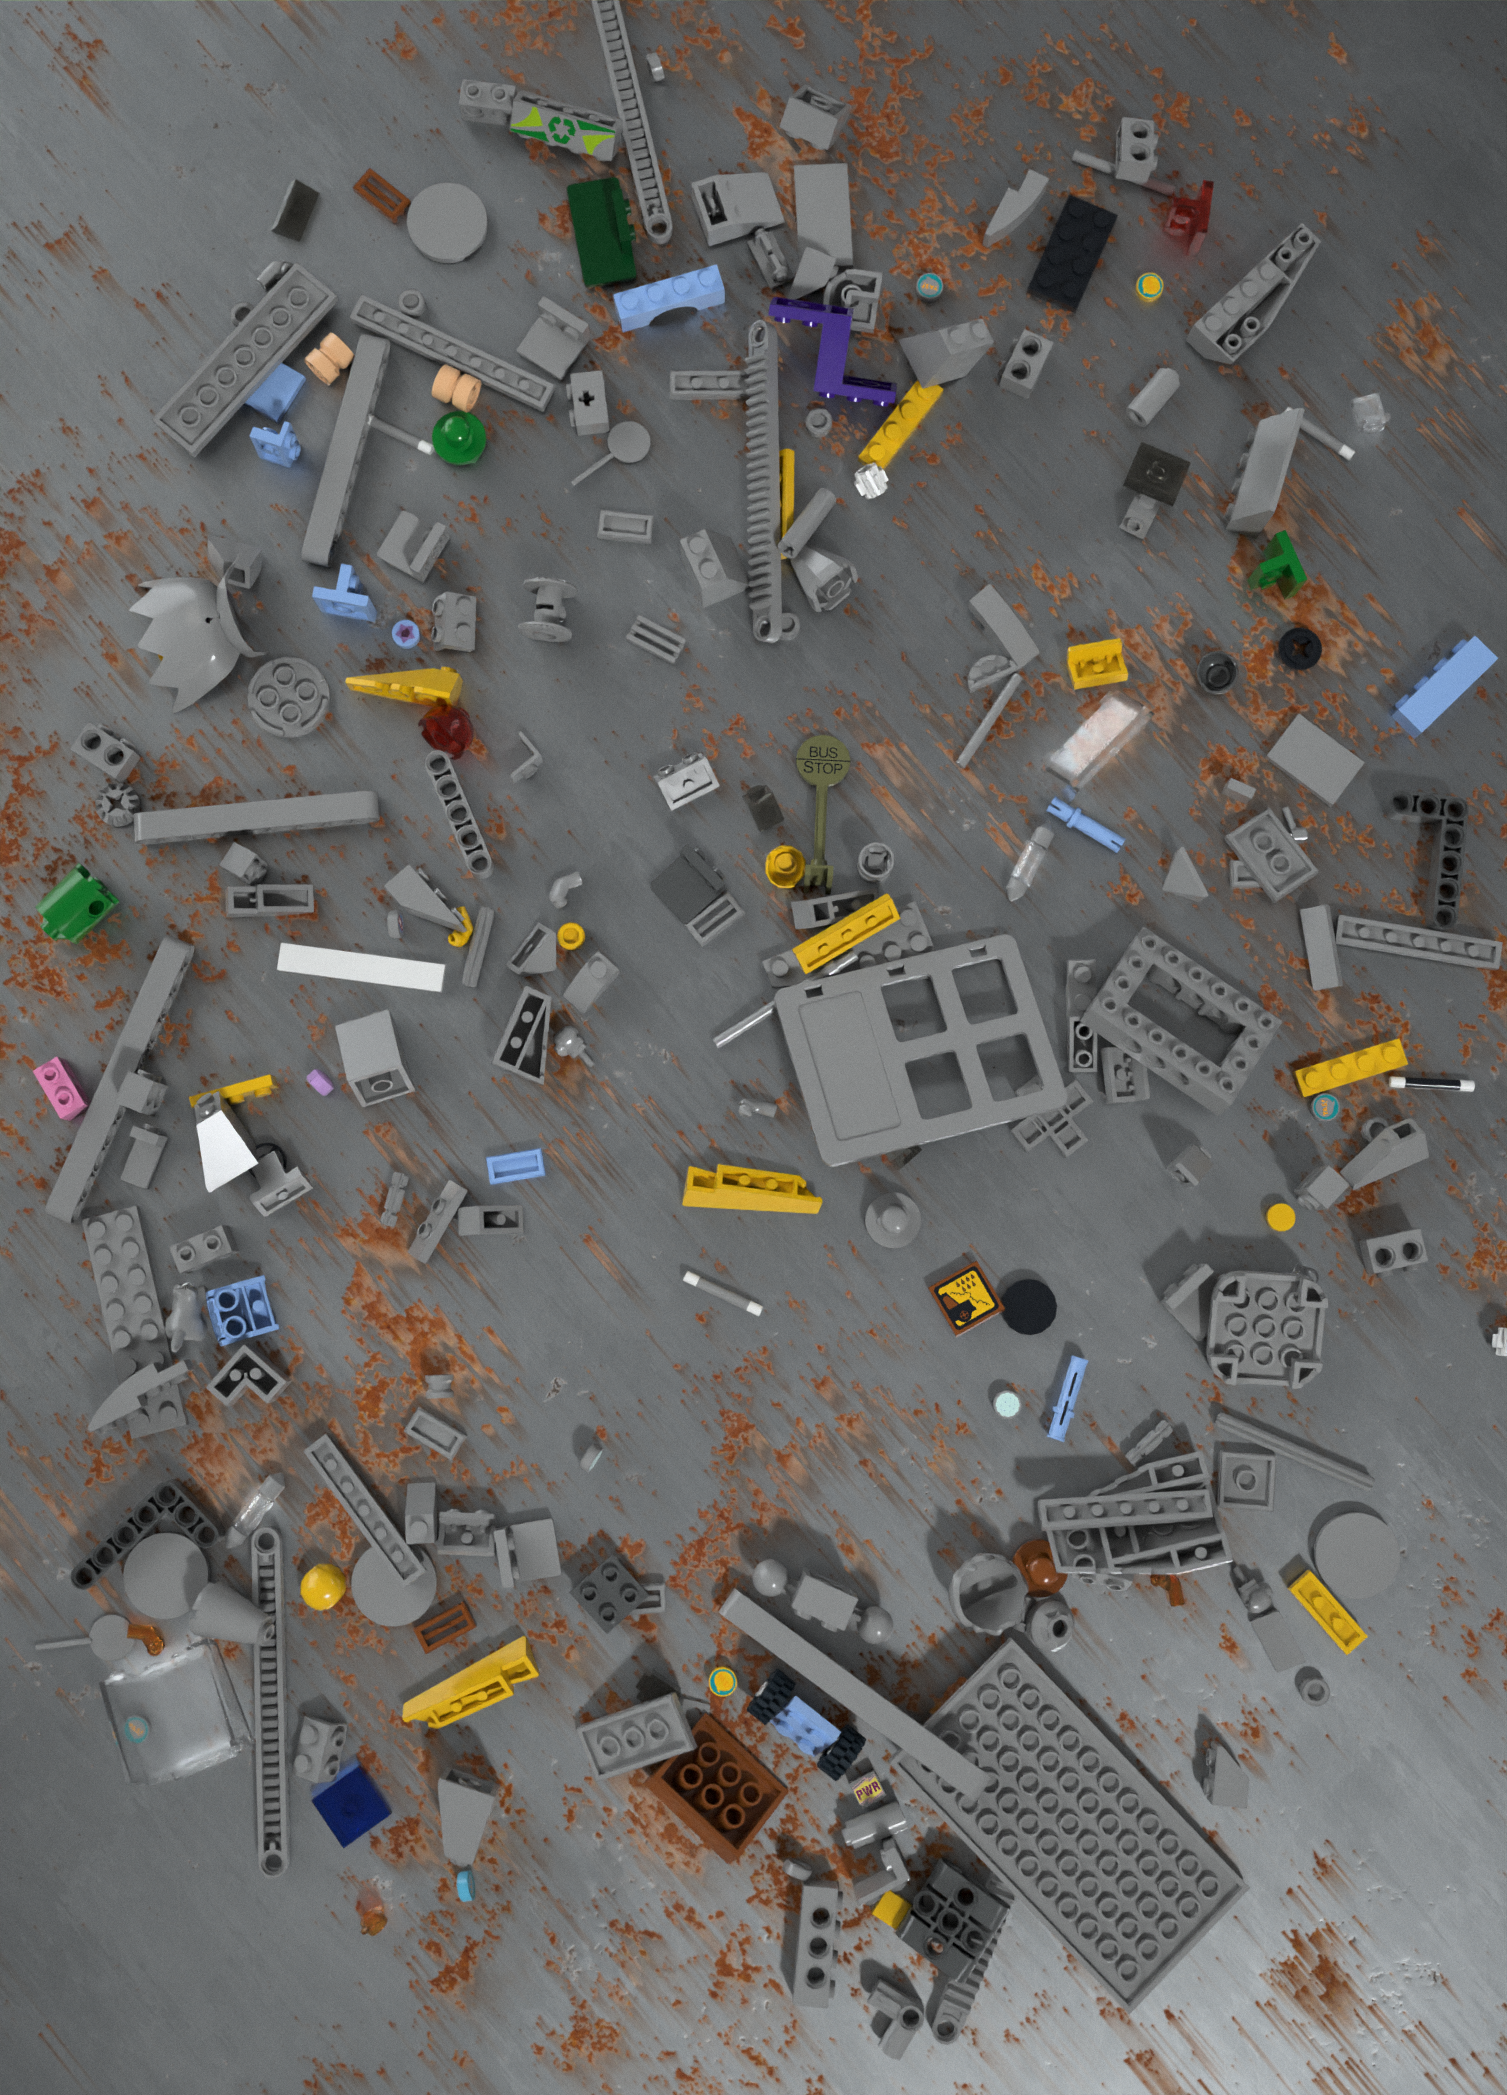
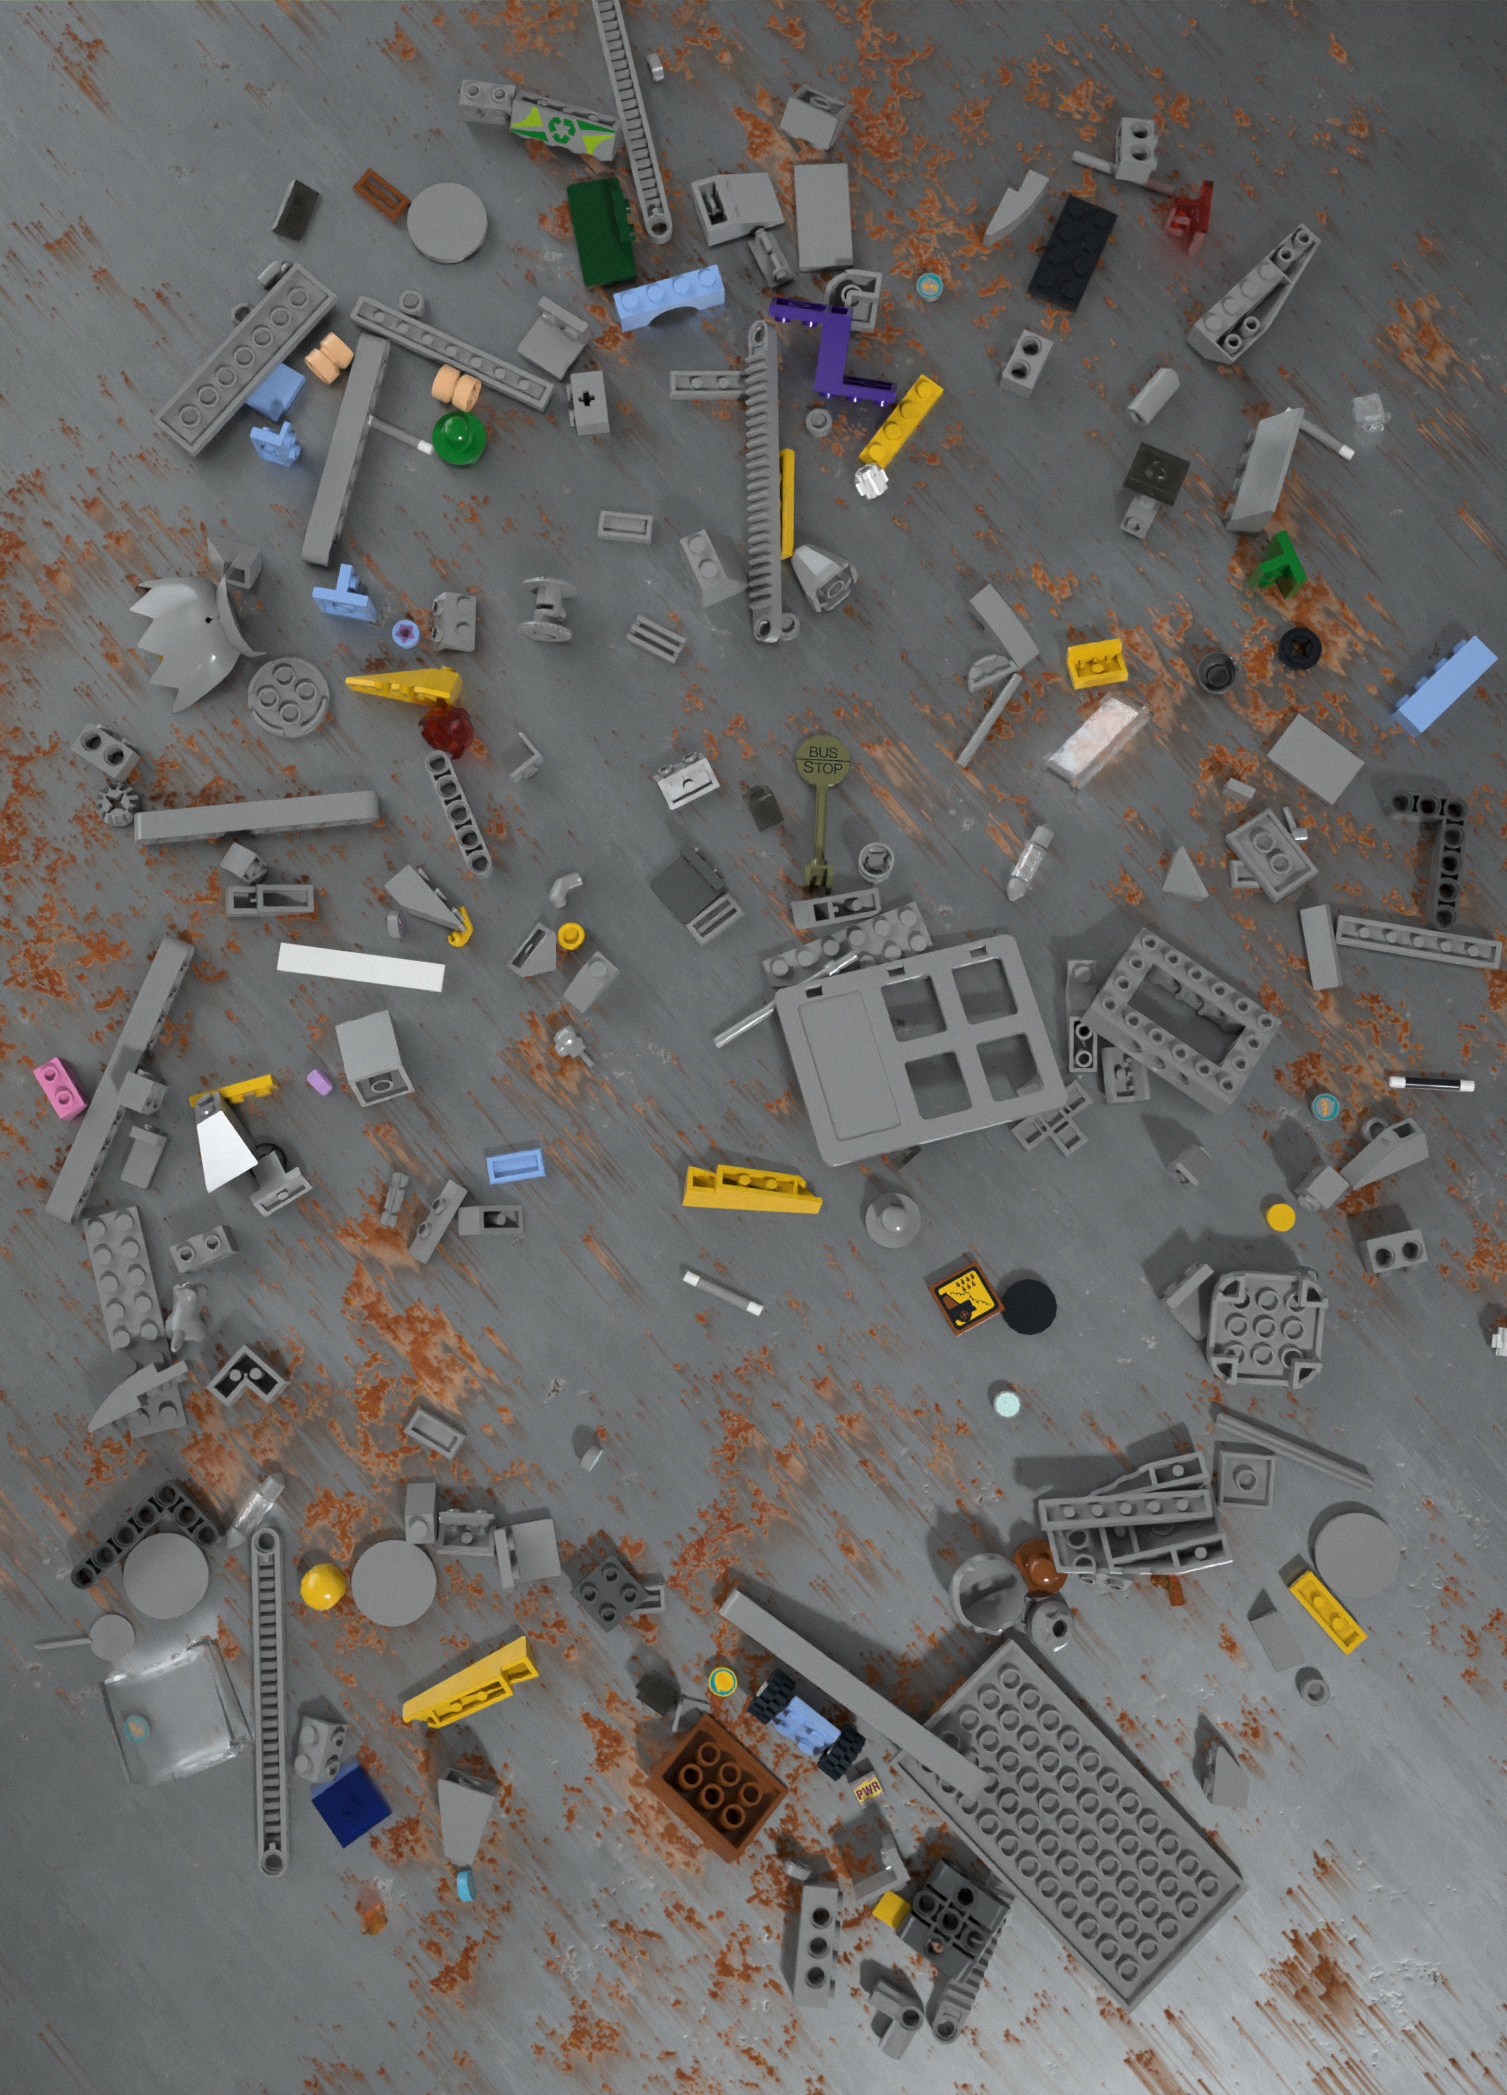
green cylinder [35,863,120,945] -> none
clear orange arm [127,1624,165,1656] -> none
light grey cone [189,1580,274,1645] -> none
light blue slope [205,1275,279,1347] -> none
light grey plate [303,1434,427,1589] -> none
light grey bracket [377,510,450,582] -> none
dark orange tile [413,1600,477,1654] -> none
light grey wheel [425,1374,454,1399] -> none
light grey axle [461,907,495,987] -> none
light grey wedge [491,986,551,1086] -> none
light grey piece [571,421,651,485] -> none
light grey tile [576,1692,697,1782] -> none
light grey arm [738,1098,778,1118] -> none
light grey brick [752,1559,893,1644] -> none
yellow hair [765,845,806,888] -> none
light grey piece [778,488,836,559] -> none
light grey slope [787,246,839,300] -> none
yellow plate [792,893,901,974] -> none
light grey brick [842,1800,908,1850] -> none
light grey slope [899,319,994,389] -> none
light blue pin [1046,796,1126,853] -> none
light blue pin [1047,1356,1089,1442] -> none
light grey axle [1125,1420,1173,1466] -> none
yellow tile [1135,273,1163,302] -> none
light grey piece [1232,1566,1273,1613] -> none
yellow plate [1292,1038,1408,1098] -> none

